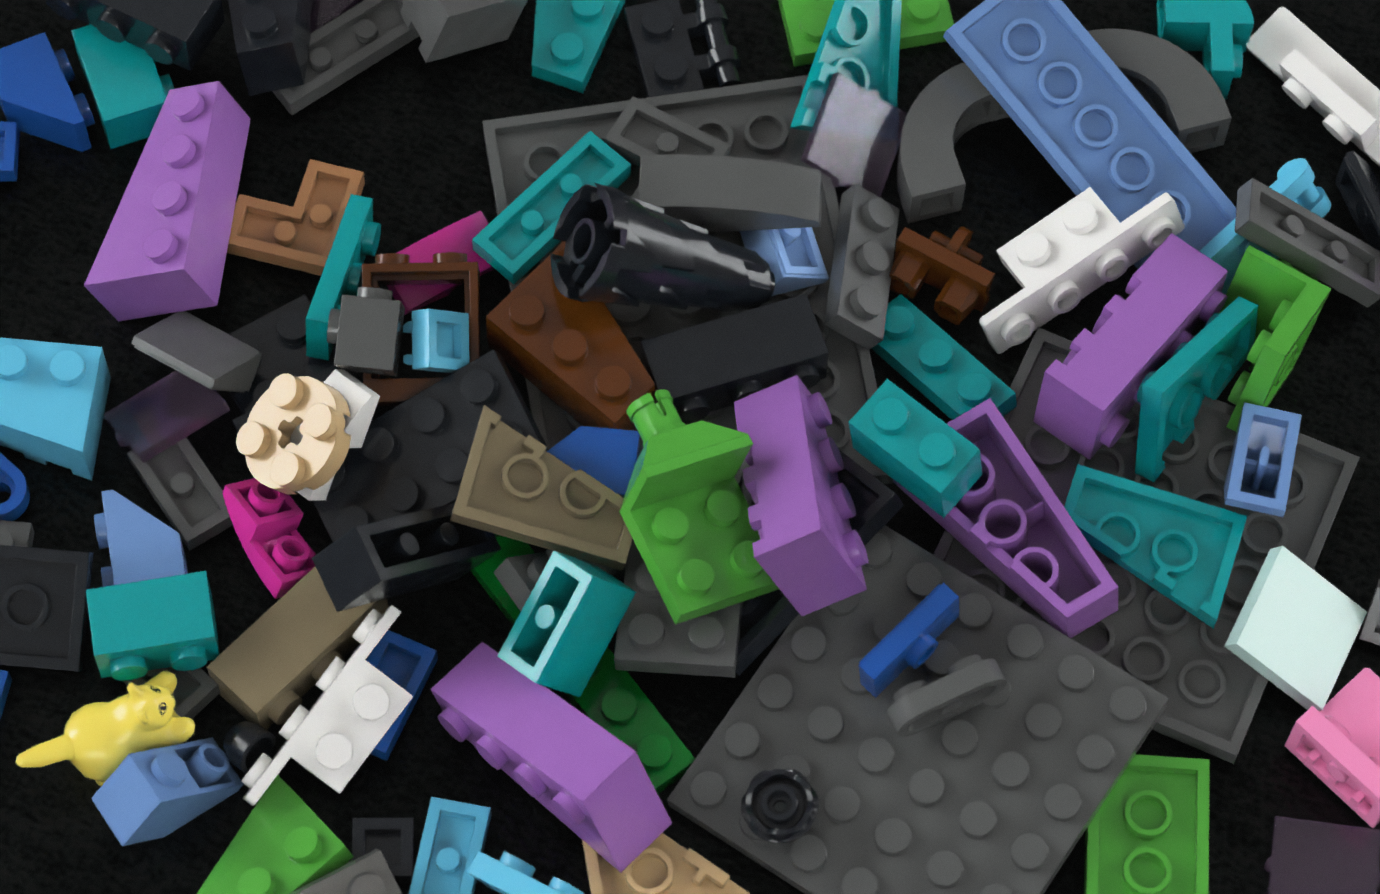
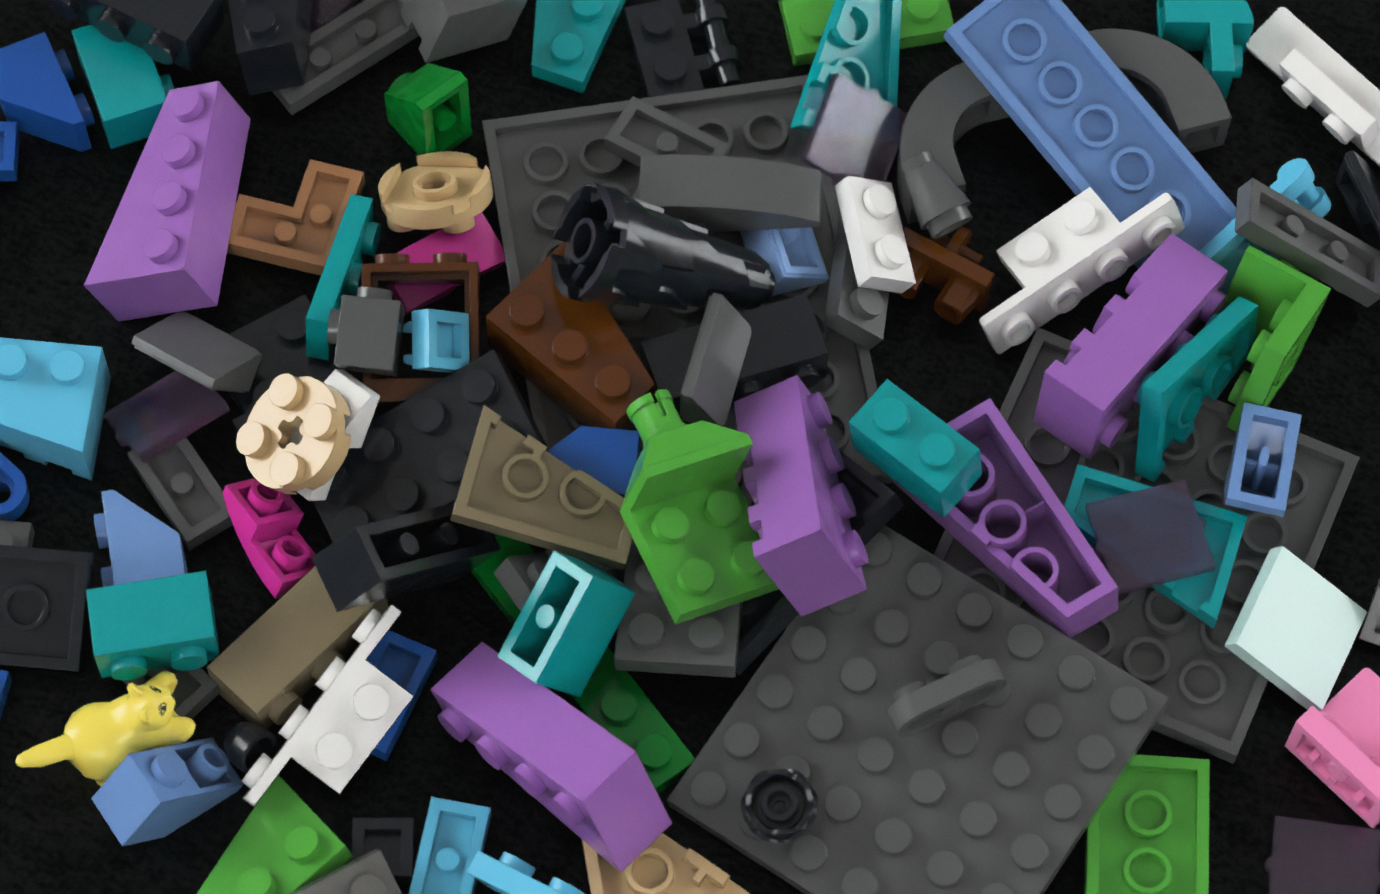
teal plate [472,131,631,285] -> none
blue plate [859,583,959,698] -> none
teal plate [871,294,1017,420] -> none
none -> tan plate [378,151,493,234]
none -> green slope [384,63,472,155]
none -> dark grey slope [680,293,752,427]
none -> white plate [834,175,916,293]
none -> dark grey cone [900,150,973,239]
none -> piece [1085,479,1216,595]

